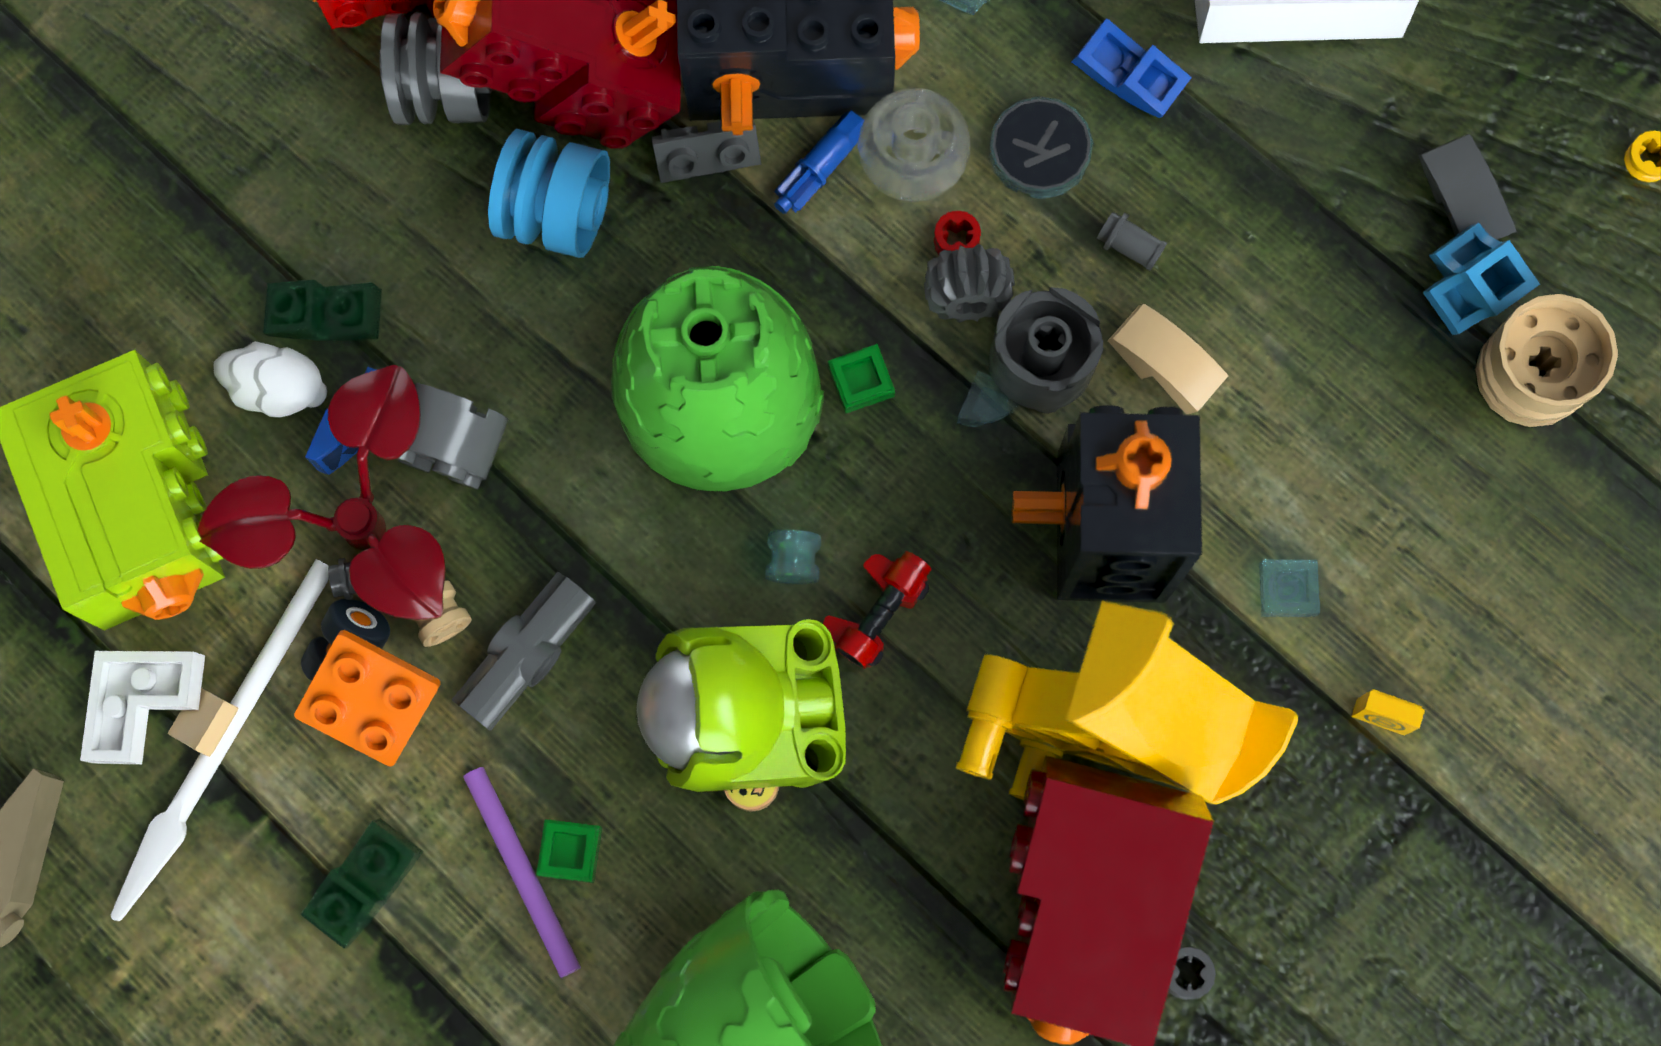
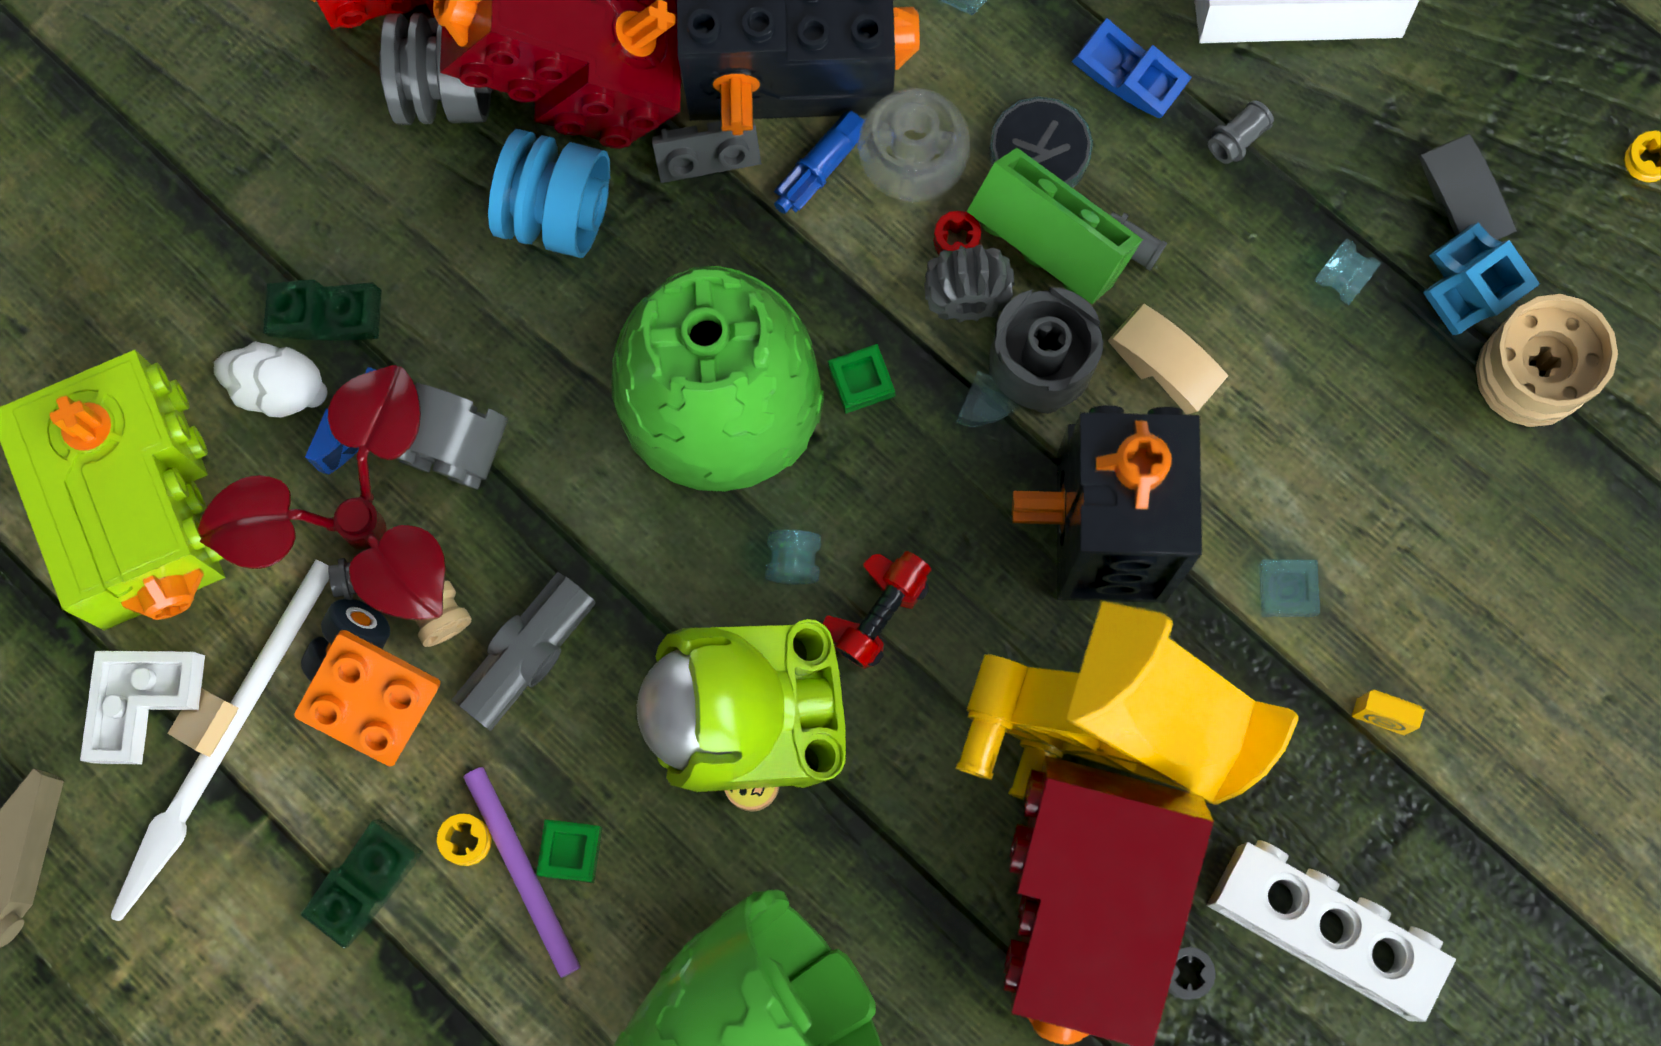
none -> yellow bush [437,813,492,866]
none -> bright green brick [967,148,1143,304]
none -> white brick [1207,840,1456,1022]
none -> dark grey pin [1208,100,1274,164]
none -> clear light blue wheel [1314,239,1382,306]

